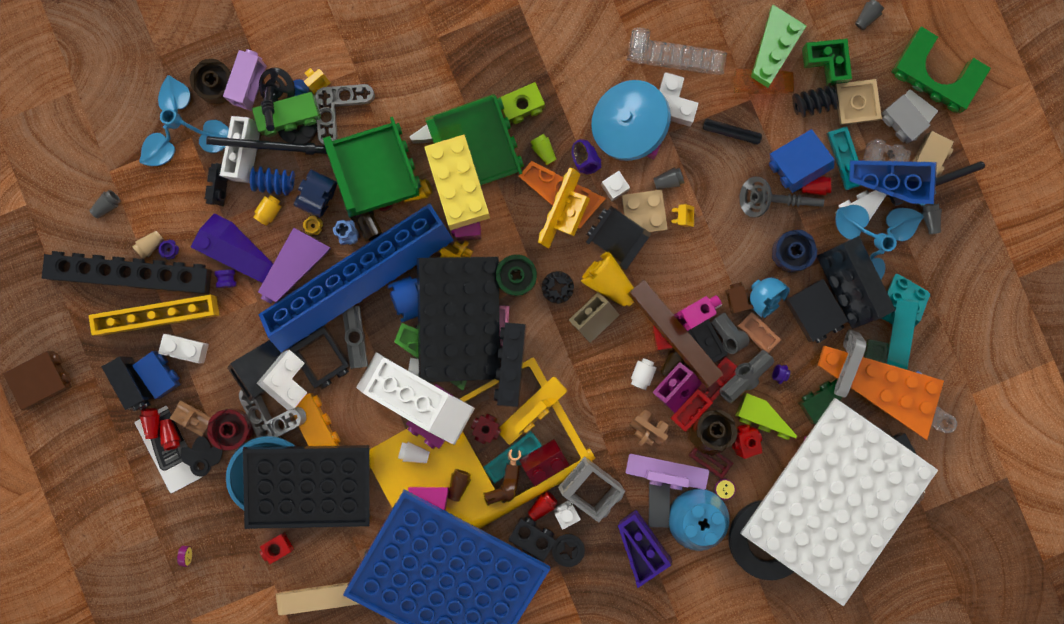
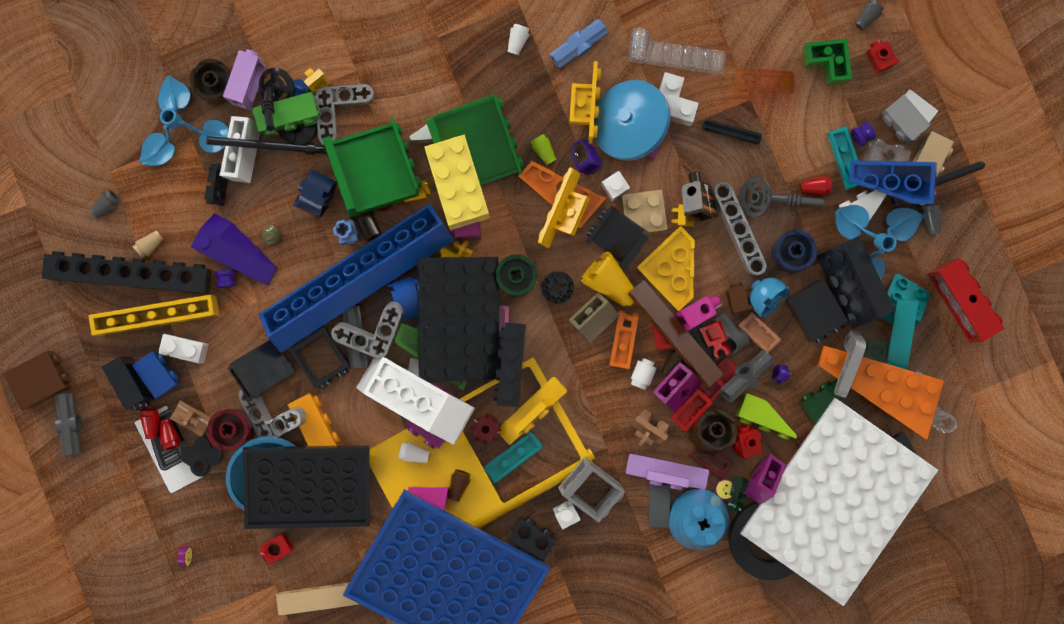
dark purple plate [159,240,179,260] -> none
blue piece [250,166,295,196] -> none
yellow brick [253,195,282,226] -> none
white brick [256,350,307,410] -> none
medium lavender slope [258,228,331,304] -> none
yellow plate [303,216,323,236] -> none
reddish brown arm [483,449,521,506] -> none
lime brick [499,82,545,125] -> none
dark red brick [519,439,570,487] -> none
red cone [528,491,558,521] -> none
black gear [552,534,585,567] -> none
dark purple wedge [618,510,672,588] -> none
dark grey cone [653,167,685,190] -> none
bright green wing [751,5,806,88] -> none
blue brick [769,129,835,193] -> none
black piece [792,85,838,118] -> none
tan plate [834,79,882,125] -> none
green arch [891,26,991,113] -> none
none -> dark grey piece [55,393,82,456]
none -> olive plate [262,224,283,245]
none -> light grey beam [331,301,403,358]
none -> white cone [507,24,530,55]
none -> medium blue piece [549,19,608,69]
none -> yellow bracket [569,61,601,144]
none -> orange plate [609,310,639,369]
none -> yellow plate [636,226,695,312]
none -> dark brown torso [681,172,718,222]
none -> red plate [700,320,731,359]
none -> light grey beam [713,182,767,276]
none -> clear green plate [727,475,750,513]
none -> magenta brick [744,453,787,505]
none -> dark purple wheel [851,121,876,147]
none -> red brick [866,40,899,74]
none -> red brick [927,258,1004,343]

